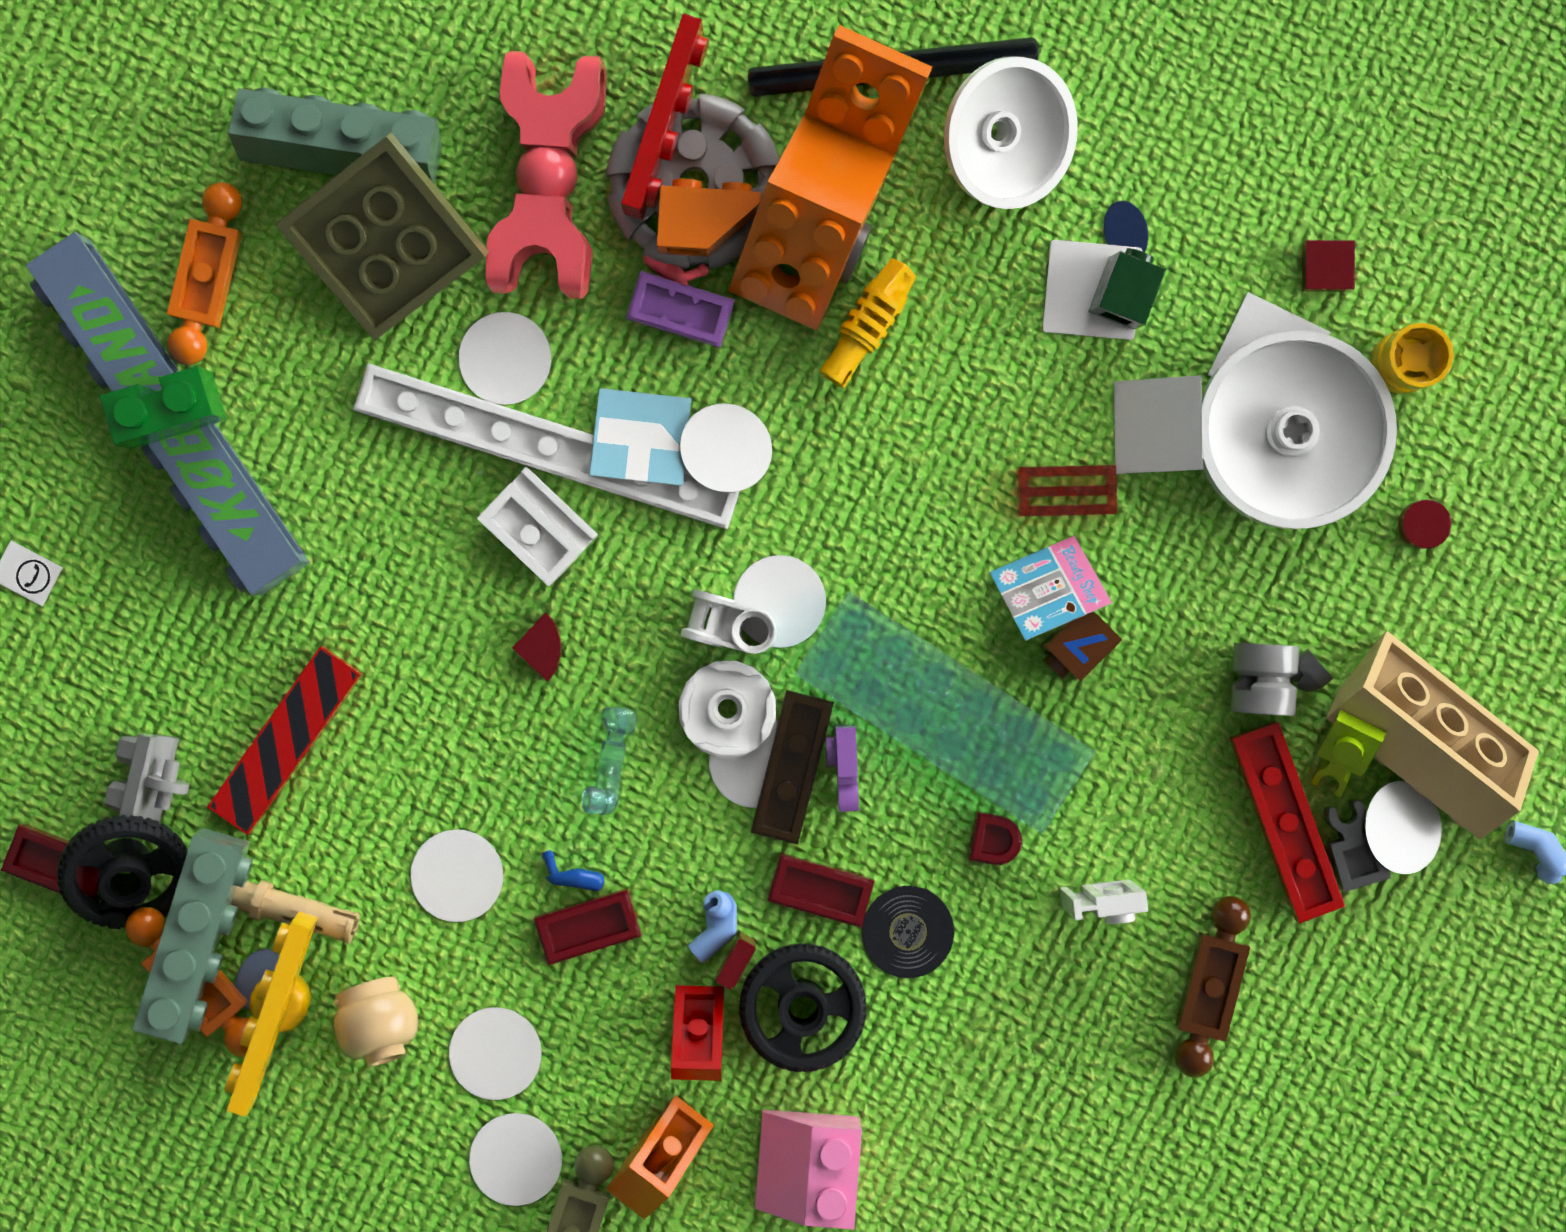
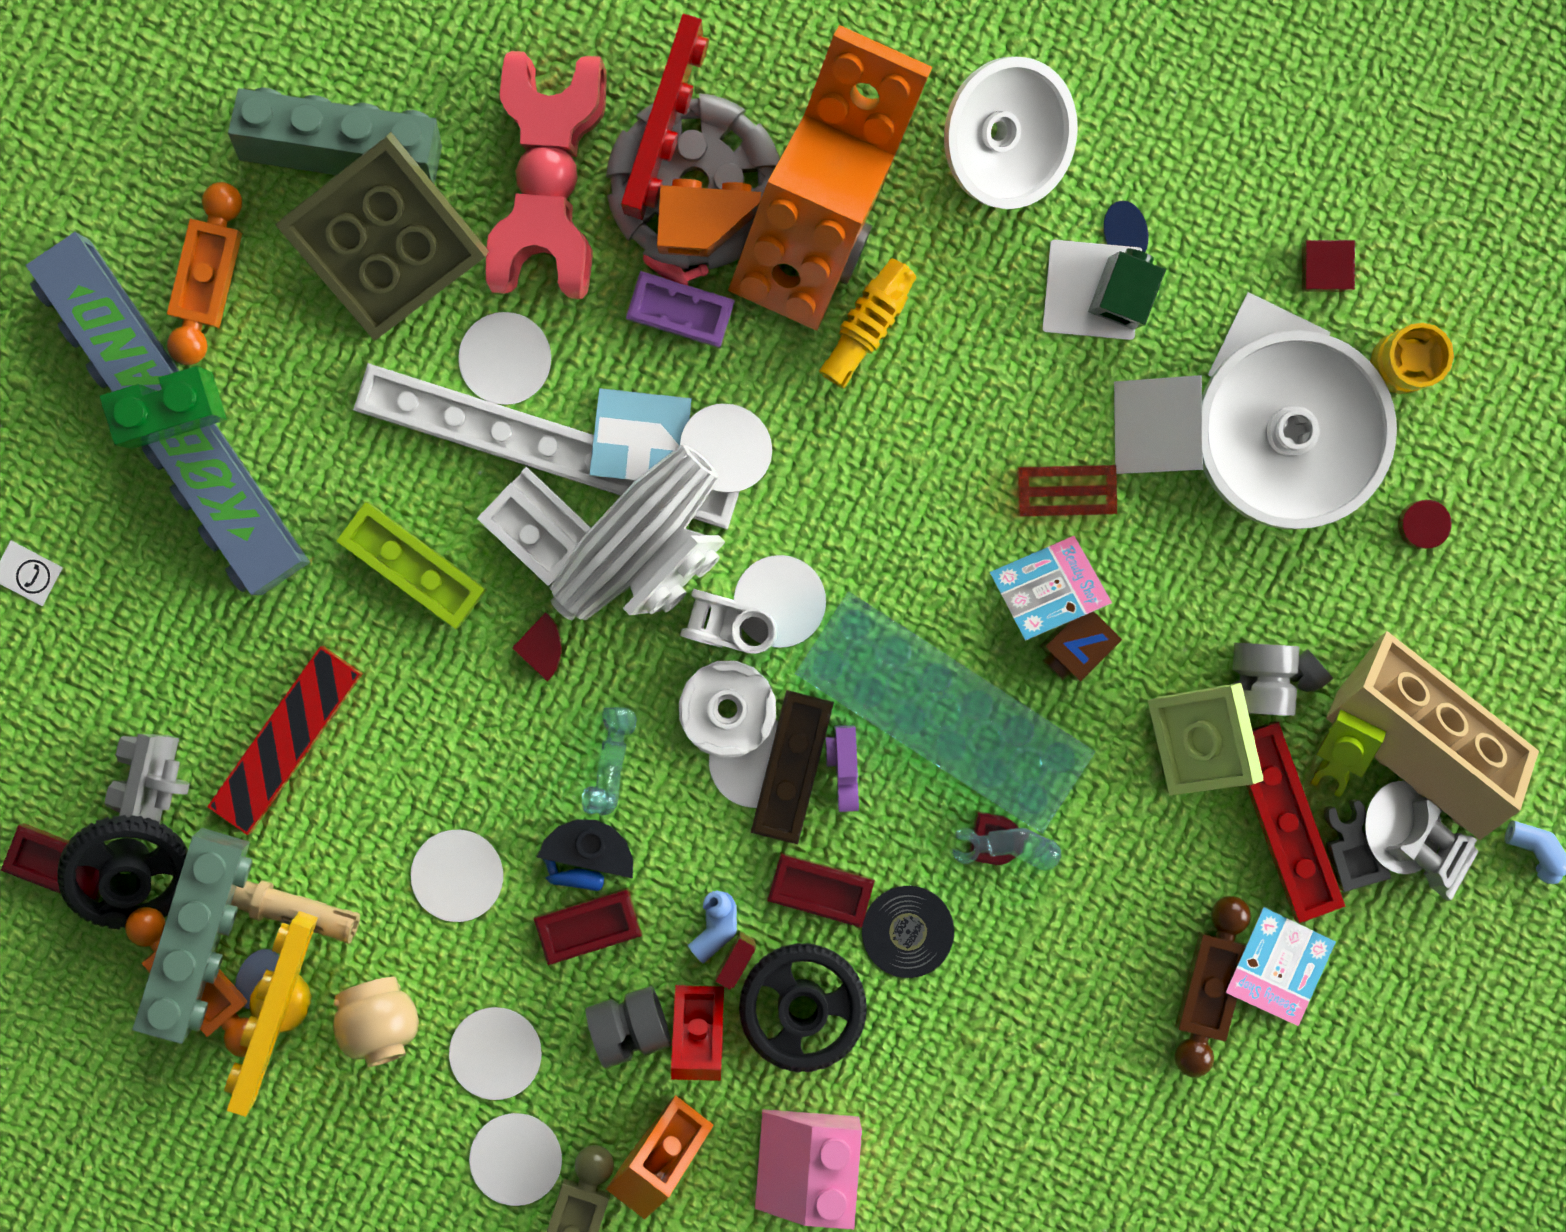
black axle [747,37,1039,97] -> none
white plate [1060,879,1148,924] -> none
none -> lime plate [336,501,487,629]
none -> black plate [536,819,633,879]
none -> white plate [550,444,725,620]
none -> dark grey wheel [585,985,672,1069]
none -> clear light blue arm [952,828,1061,871]
none -> yellowish green plate [1148,683,1264,796]
none -> sticker [1226,907,1336,1026]
none -> light grey piece [1386,800,1478,901]

